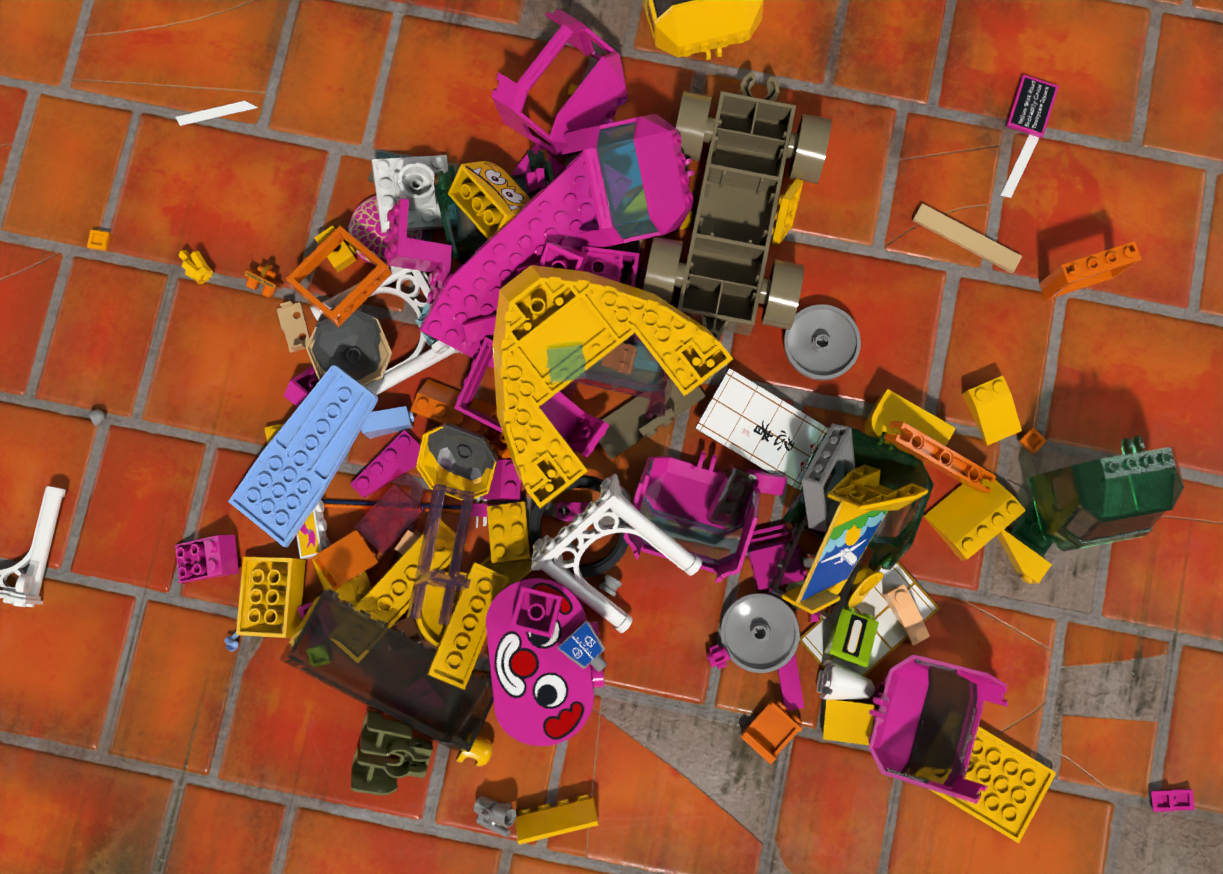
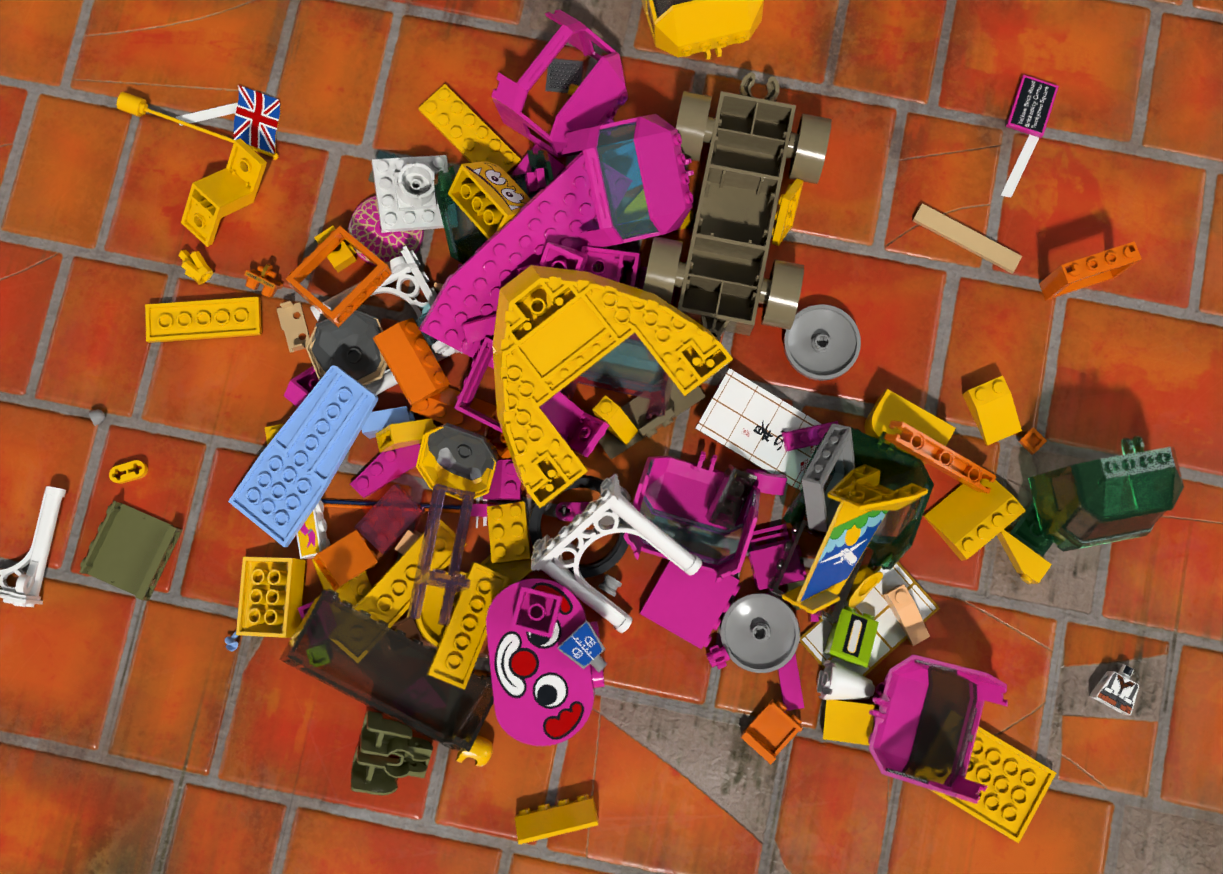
light orange tile [87,229,111,252] -> none
dark pink slope [175,535,239,583] -> none
dark pink bracket [384,198,452,310] -> none
light grey pin [474,796,516,838] -> none
clear light blue piece [547,345,586,383] -> none
nougat piece [601,343,638,375] -> none
dark pink slope [1151,789,1195,812] -> none
none -> olive panel [79,501,183,601]
none -> yellow beam [109,460,148,484]
none -> flag [117,85,281,160]
none -> yellow plate [145,297,262,343]
none -> yellow bracket [181,138,267,247]
none -> orange slope [373,318,450,405]
none -> yellow slope [375,418,436,453]
none -> yellow plate [418,84,521,174]
none -> dark grey sticker [545,59,583,93]
none -> yellow slope [593,395,639,445]
none -> dark pink panel [640,550,741,649]
none -> dark pink tile [782,421,838,452]
none -> torso [1089,664,1139,716]

